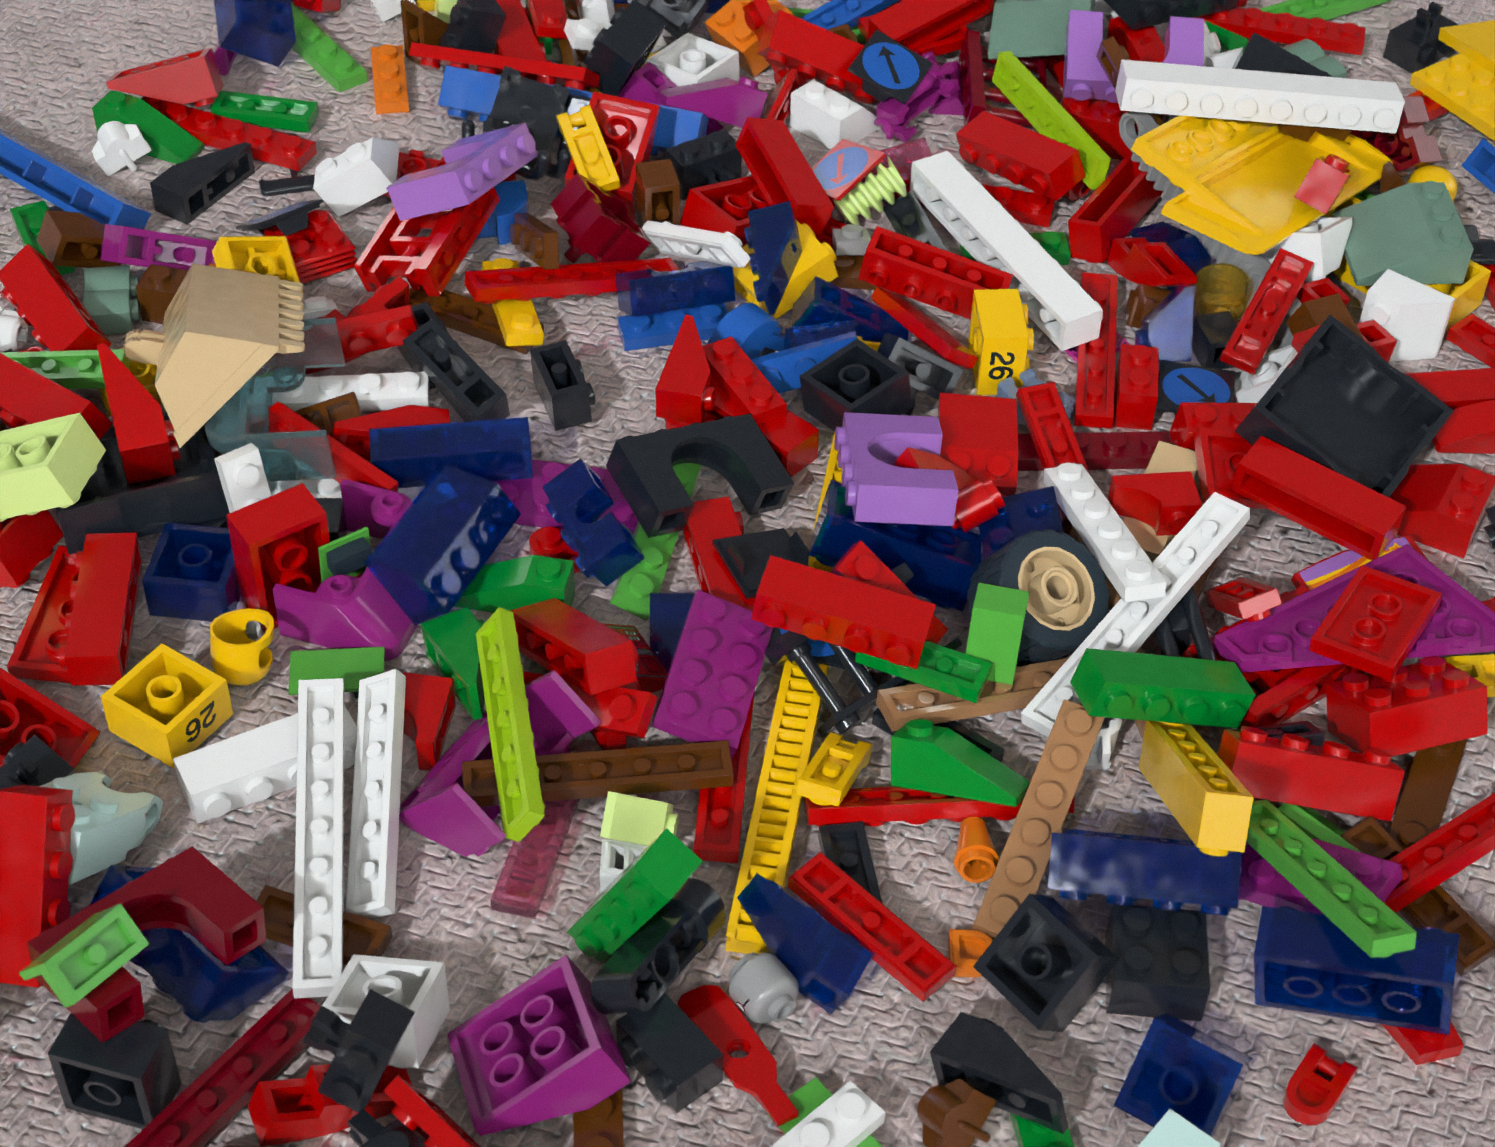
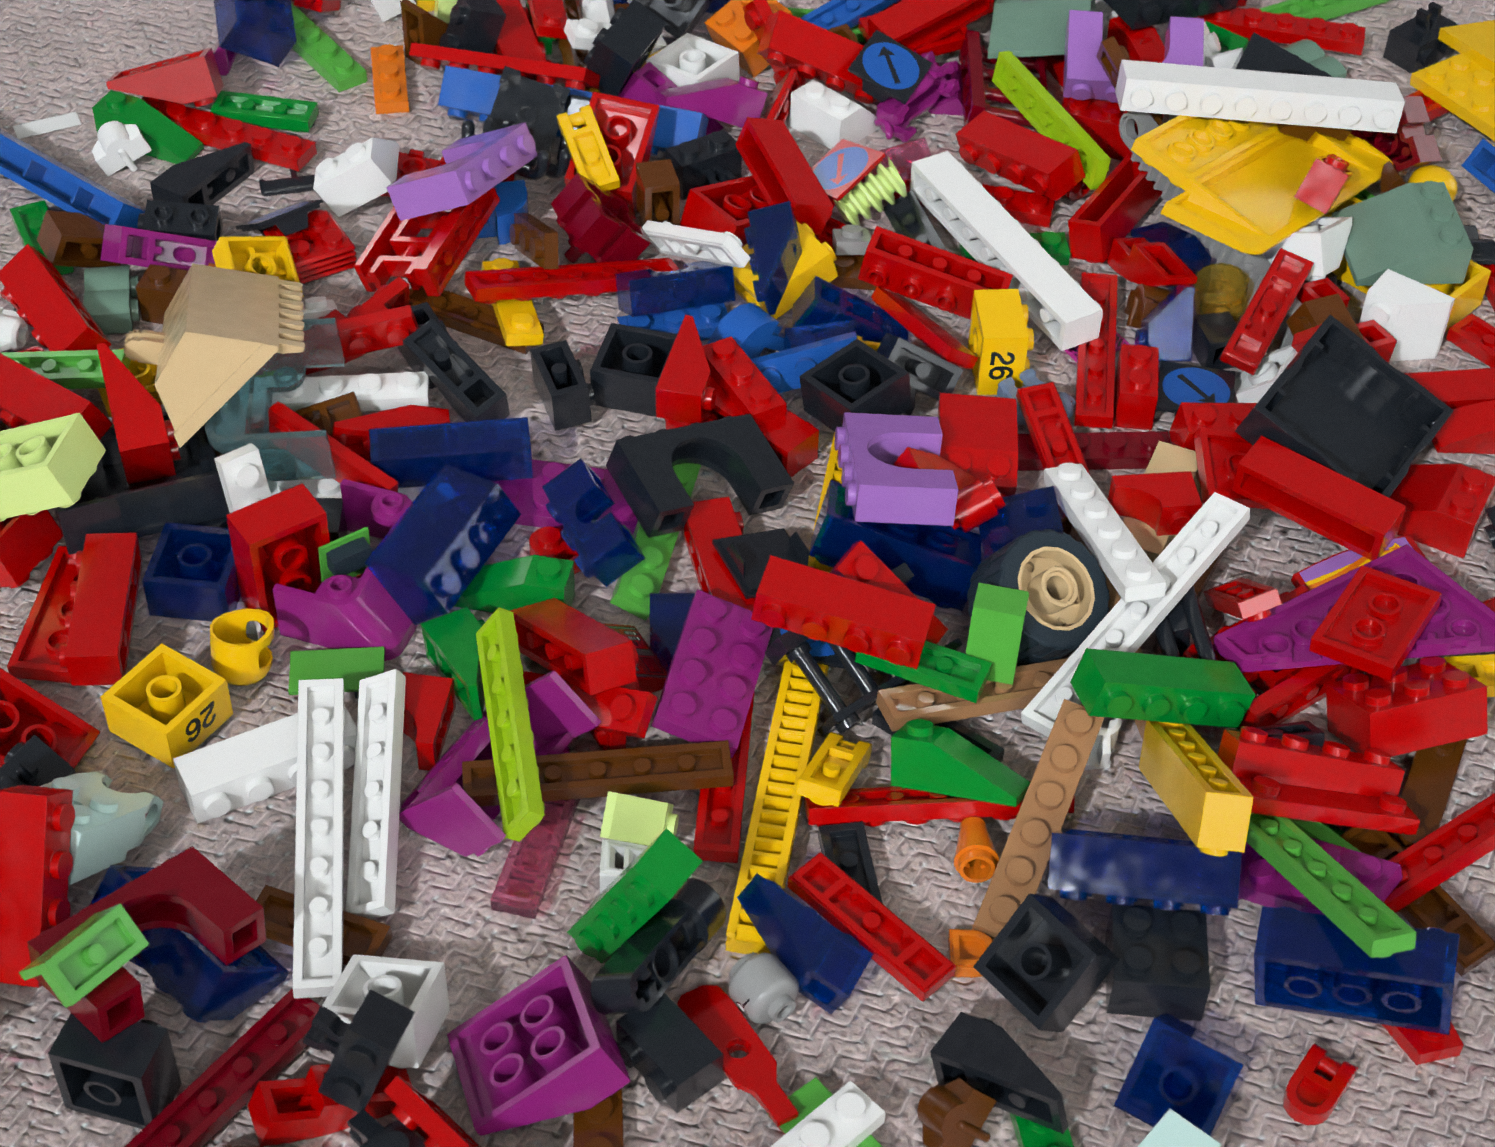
none -> white sticker [13,112,82,139]
none -> black brick [137,200,223,241]
none -> black brick [590,323,677,417]
none -> red plate [1237,776,1420,835]

